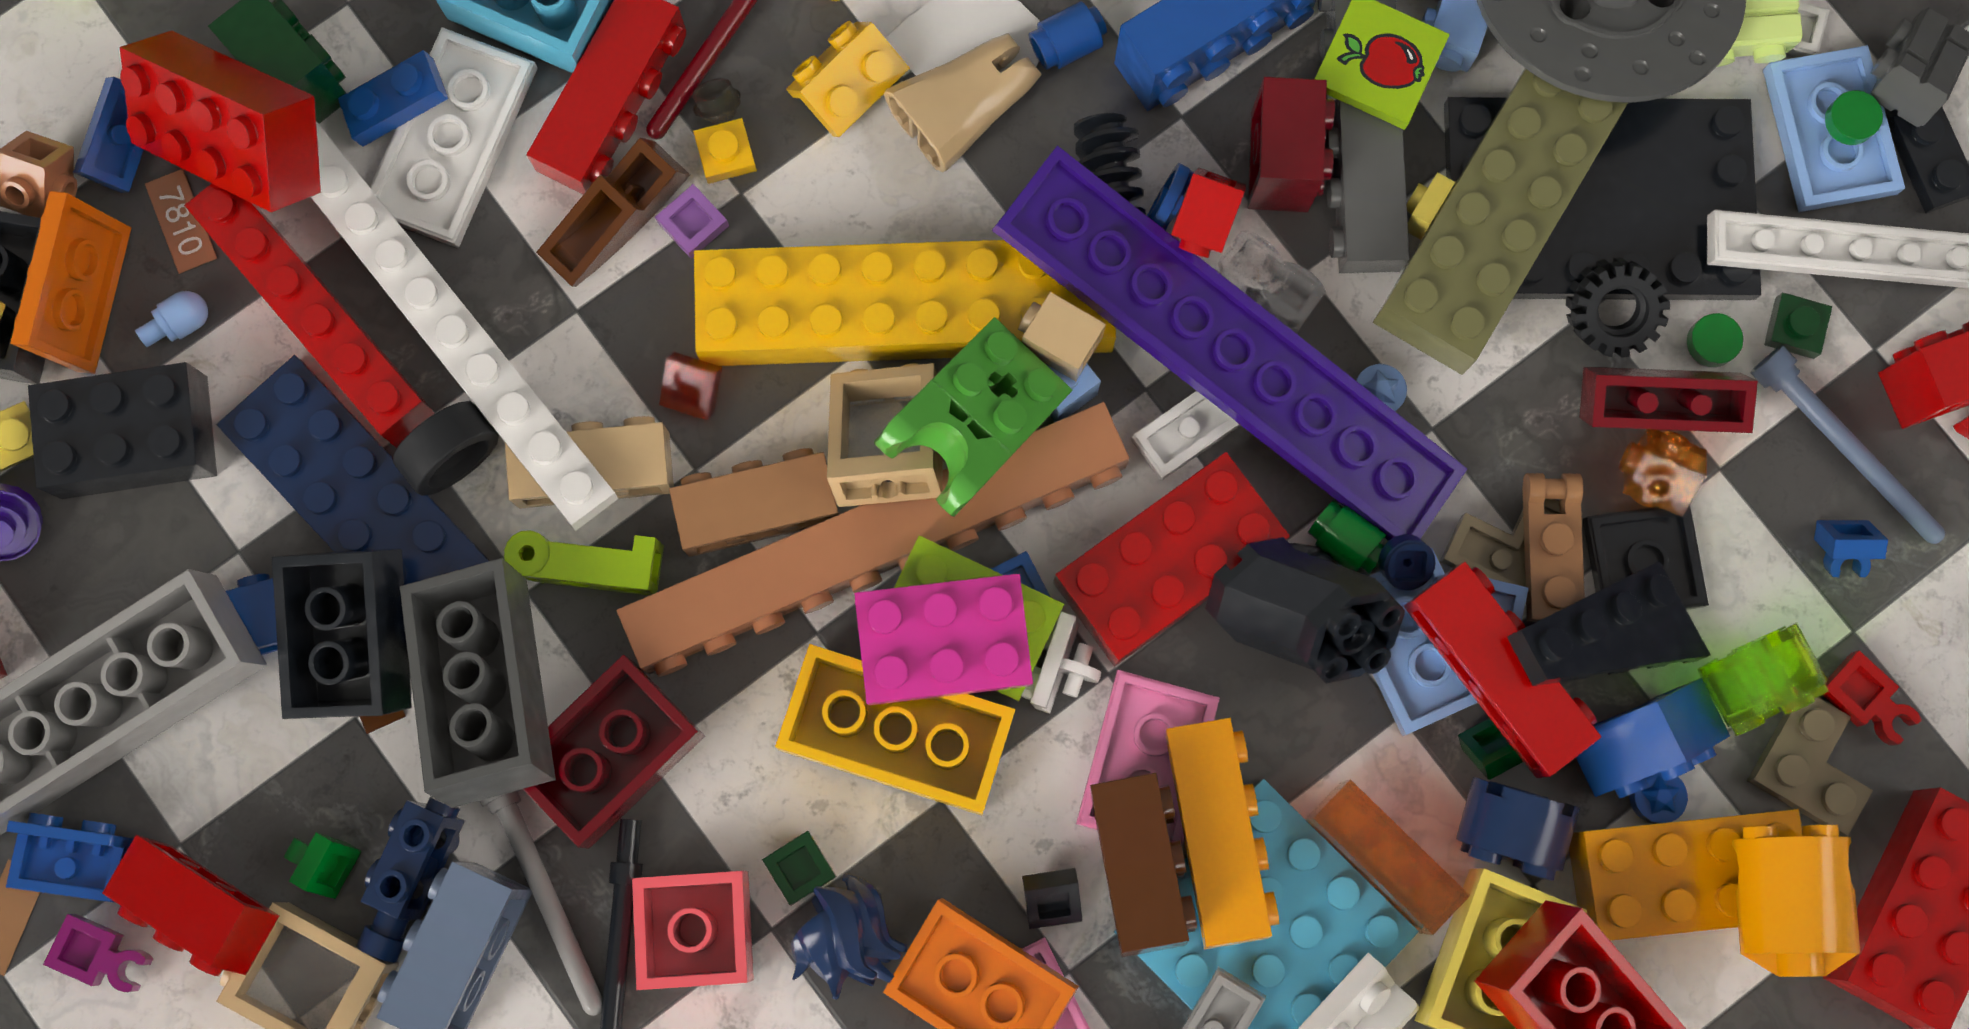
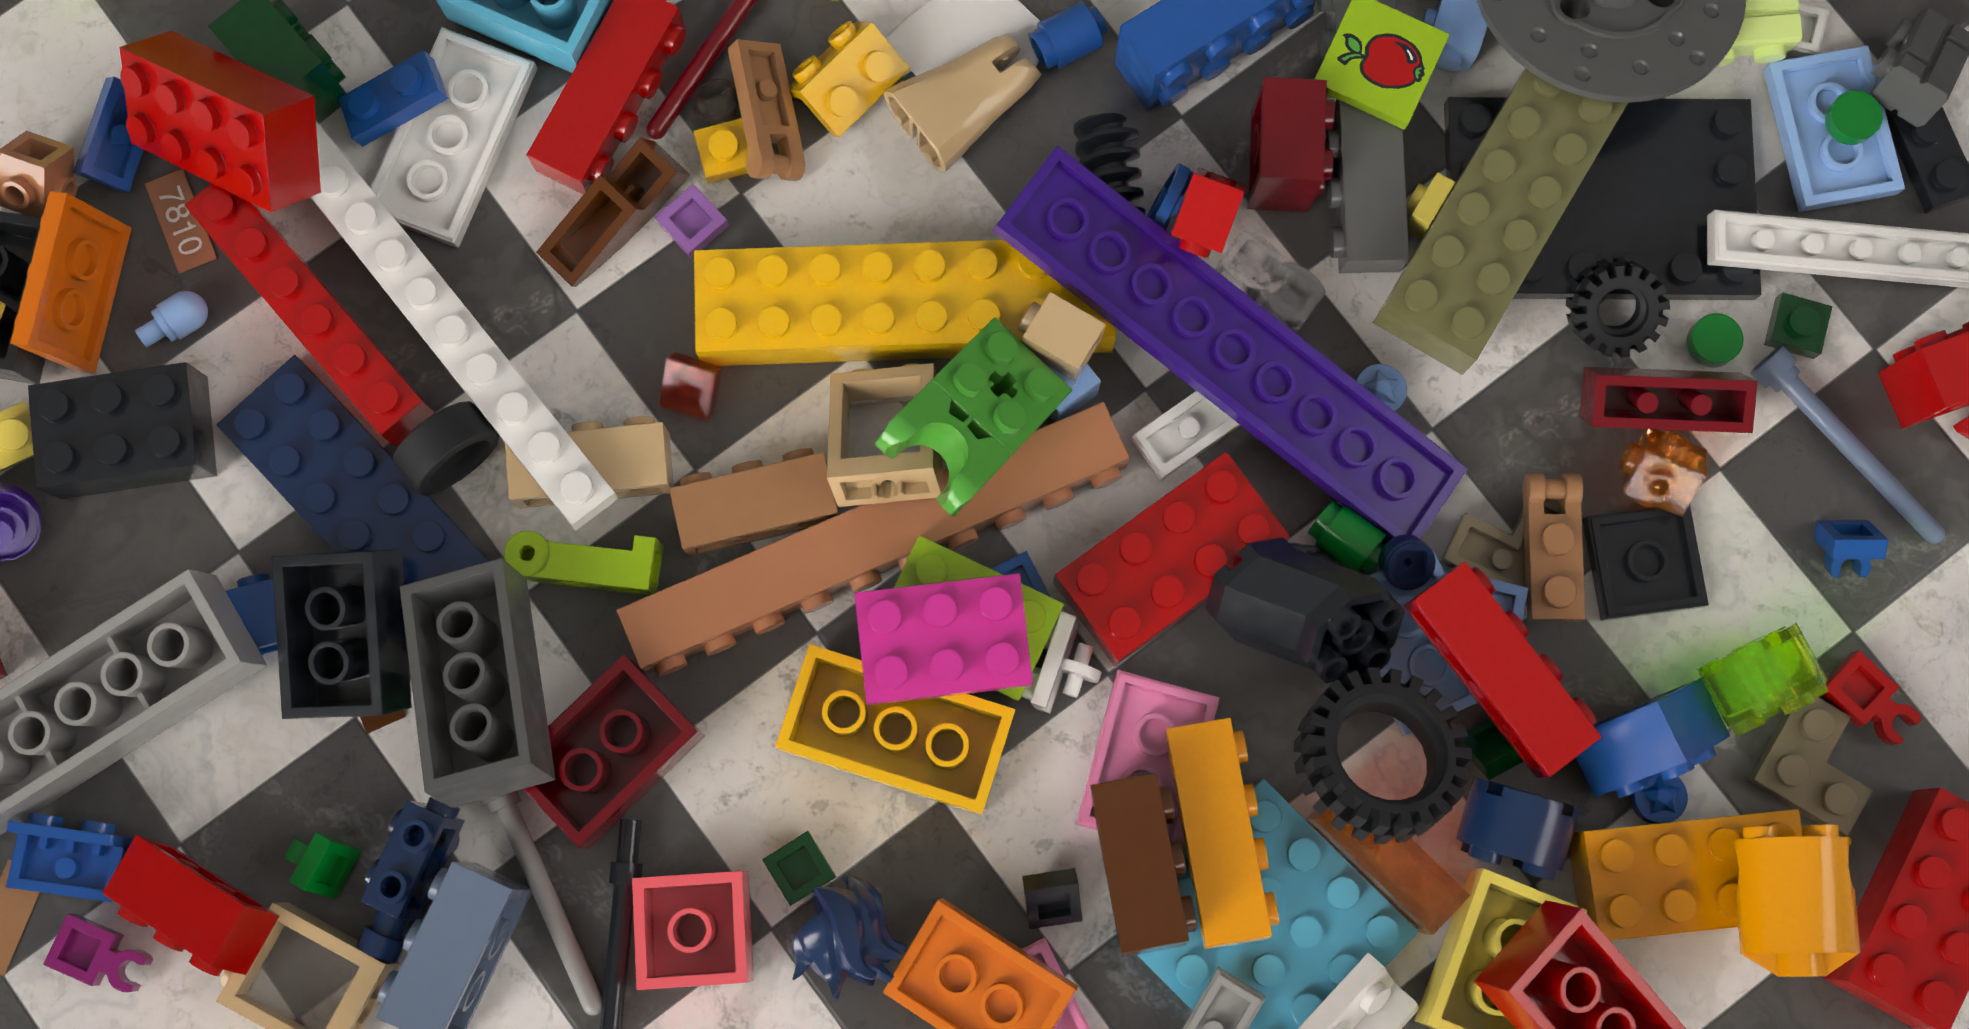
black wing [1507,561,1711,686] -> none
none -> medium nougat plate [727,39,805,181]
none -> black tyre [1293,667,1472,844]

